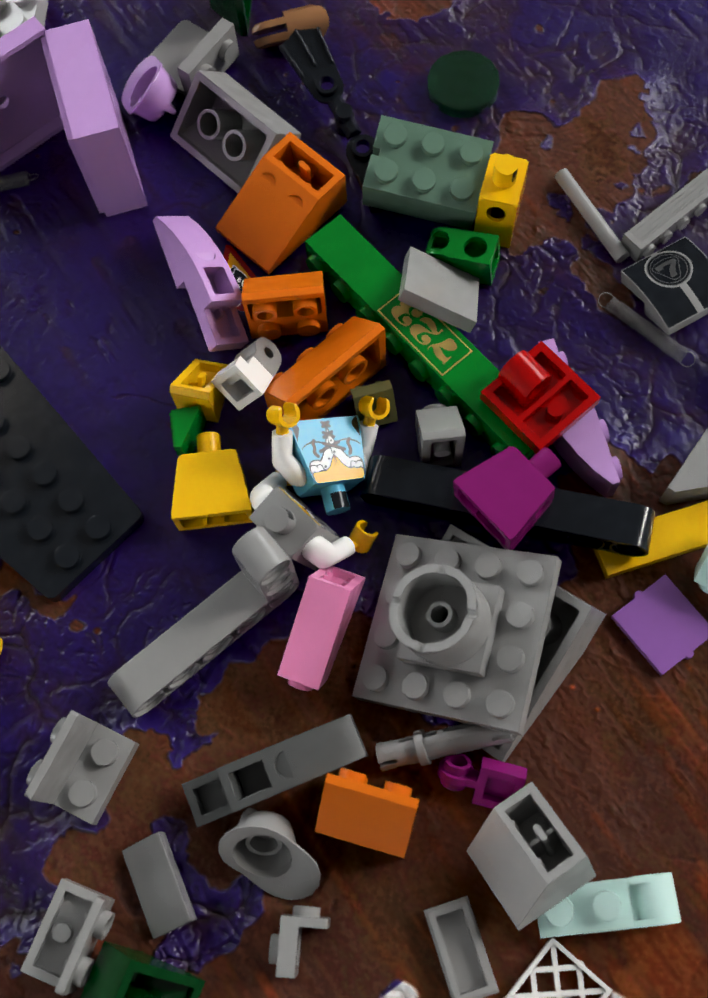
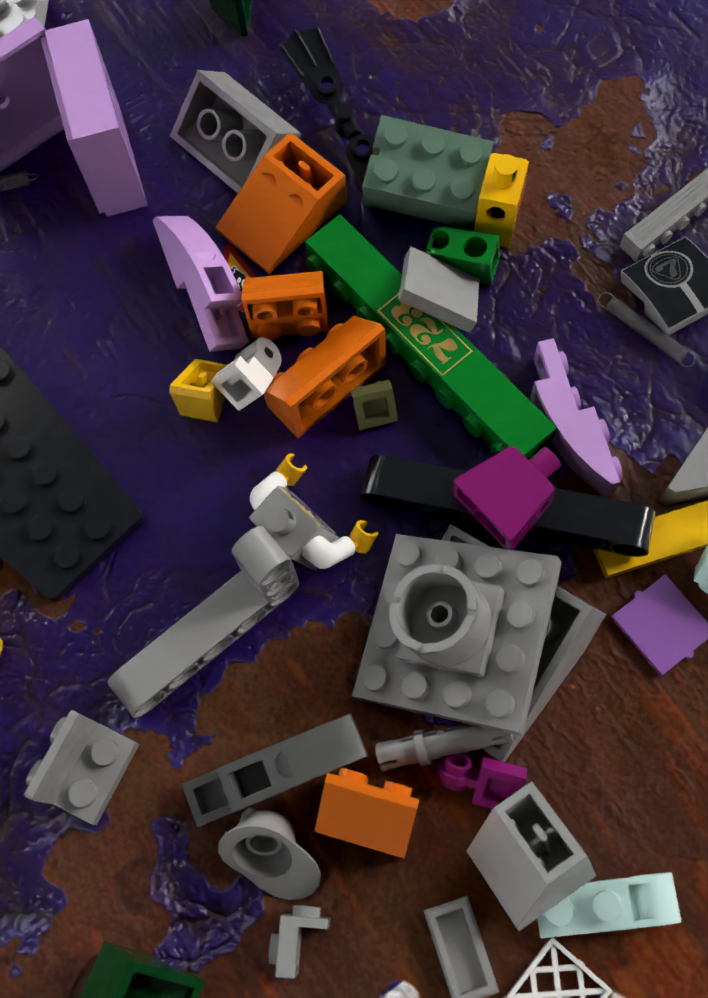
light grey bracket [20,878,115,996] -> none
lavender piece [122,55,178,122] -> none
light grey slope [122,831,197,940] -> none
light grey bracket [148,17,240,97] -> none
green slope [169,406,206,457] -> none
yellow torso [171,432,254,531] -> none
medium nougat arm [251,5,329,49] -> none
torso [266,395,390,516] -> none
bright pink slope [277,566,366,691] -> none
light grey slope [415,403,466,467] -> none
clear green tile [427,50,500,118] -> none
red plate [480,341,601,454] -> none
light grey bar [554,168,630,264] -> none

